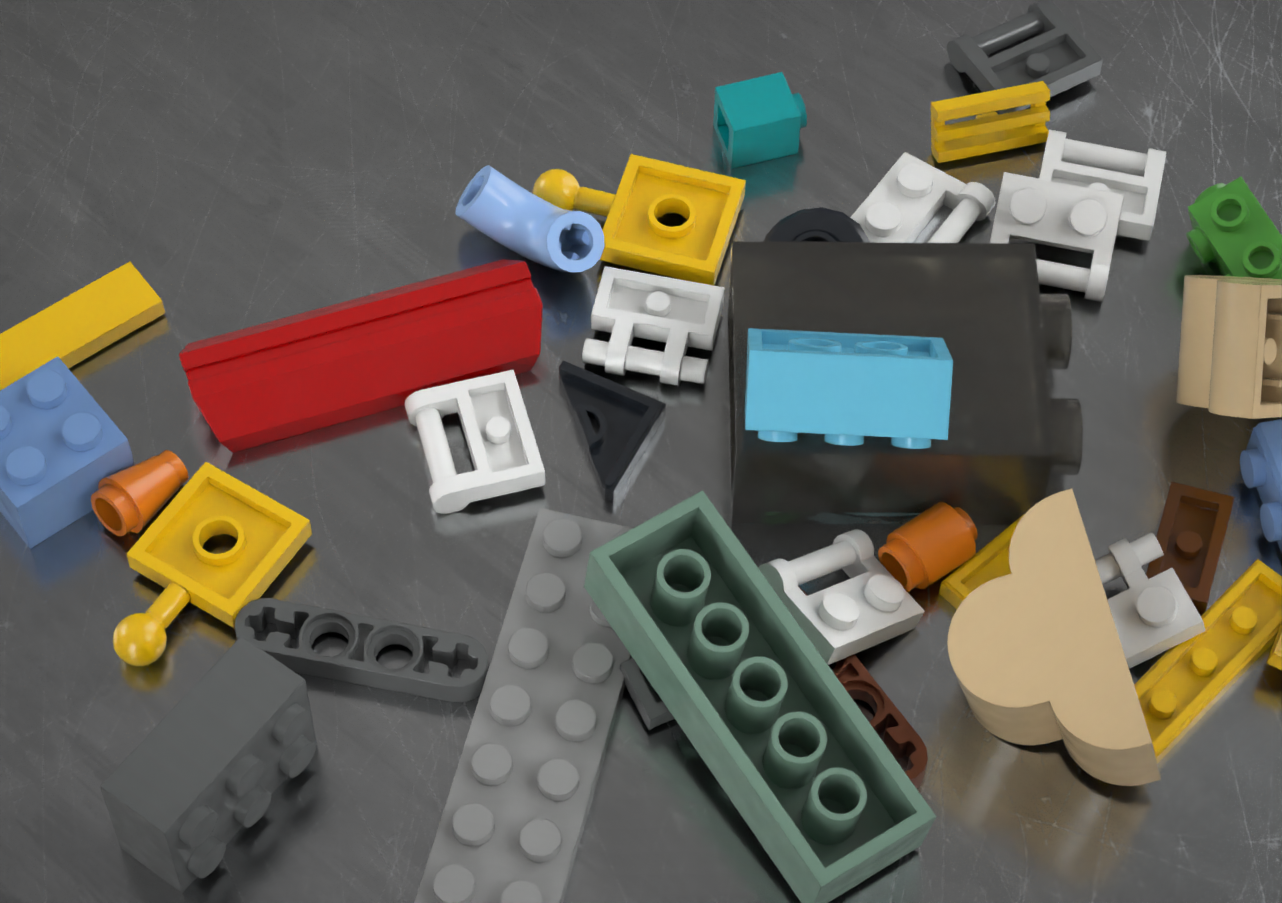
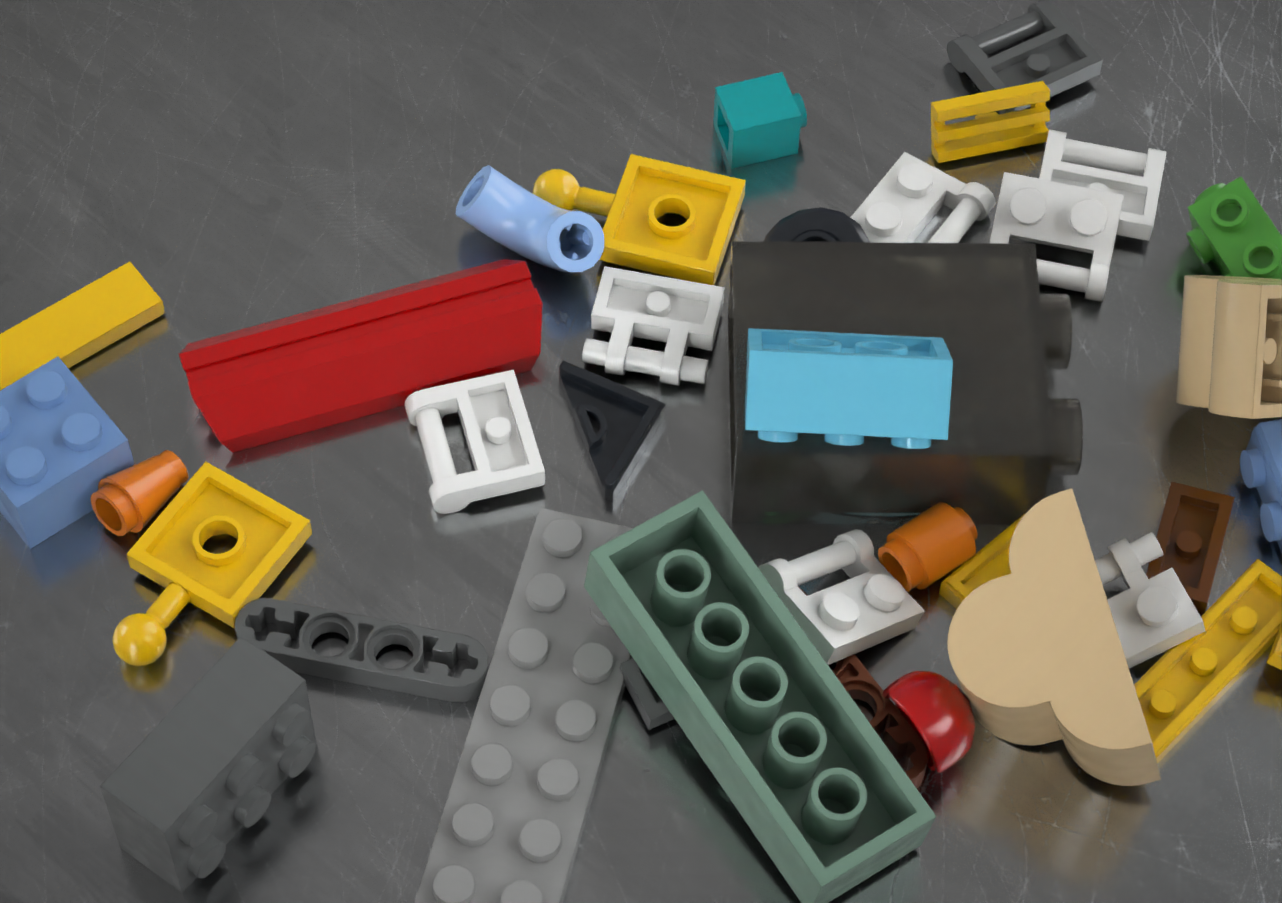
none -> red hair [883,671,976,773]

